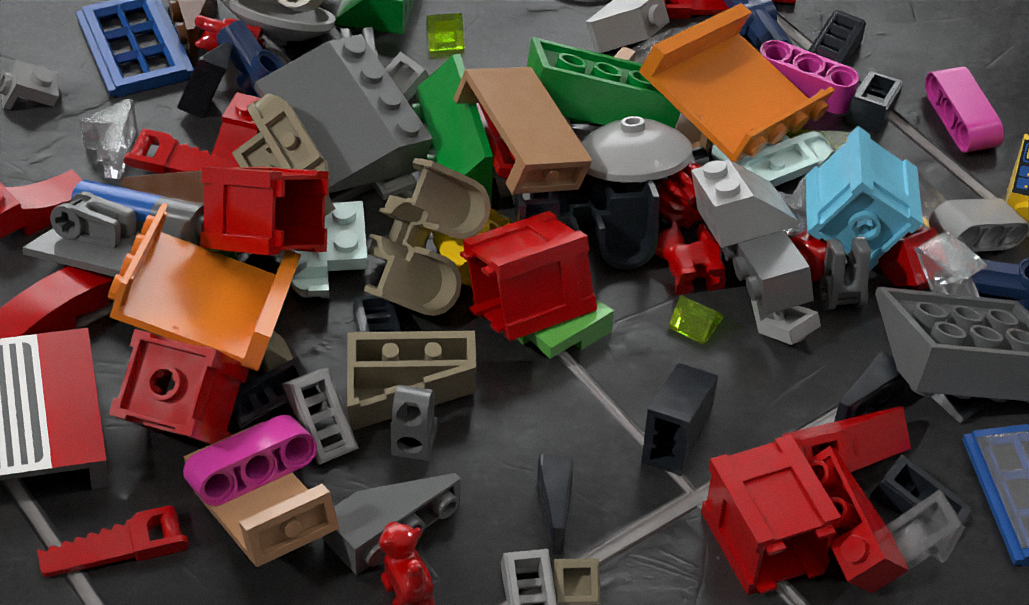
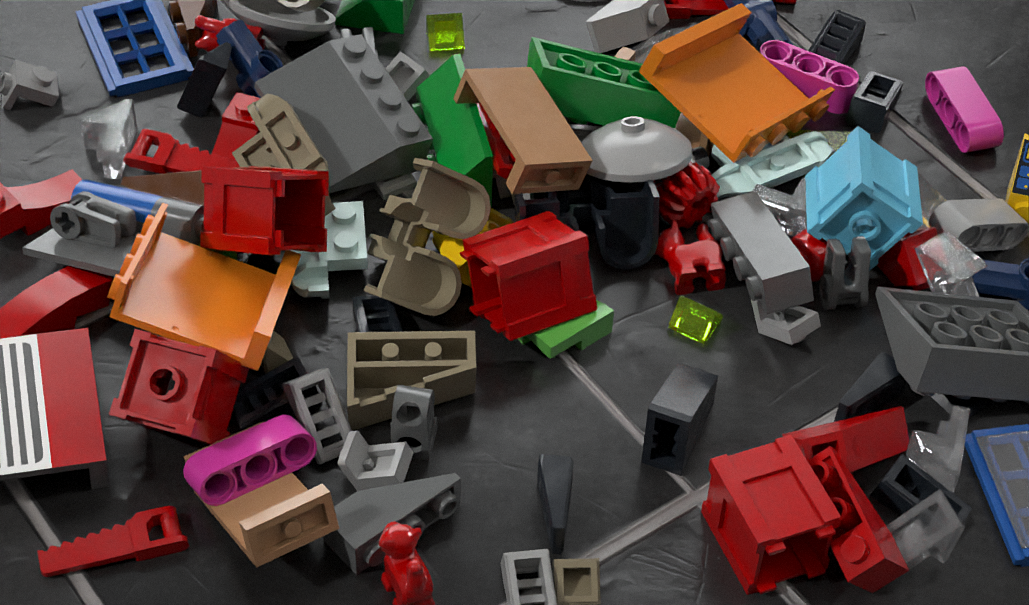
light grey slope [691,159,798,248] -> none
none -> light grey bracket [338,431,414,491]
none -> clear slope [906,405,970,493]

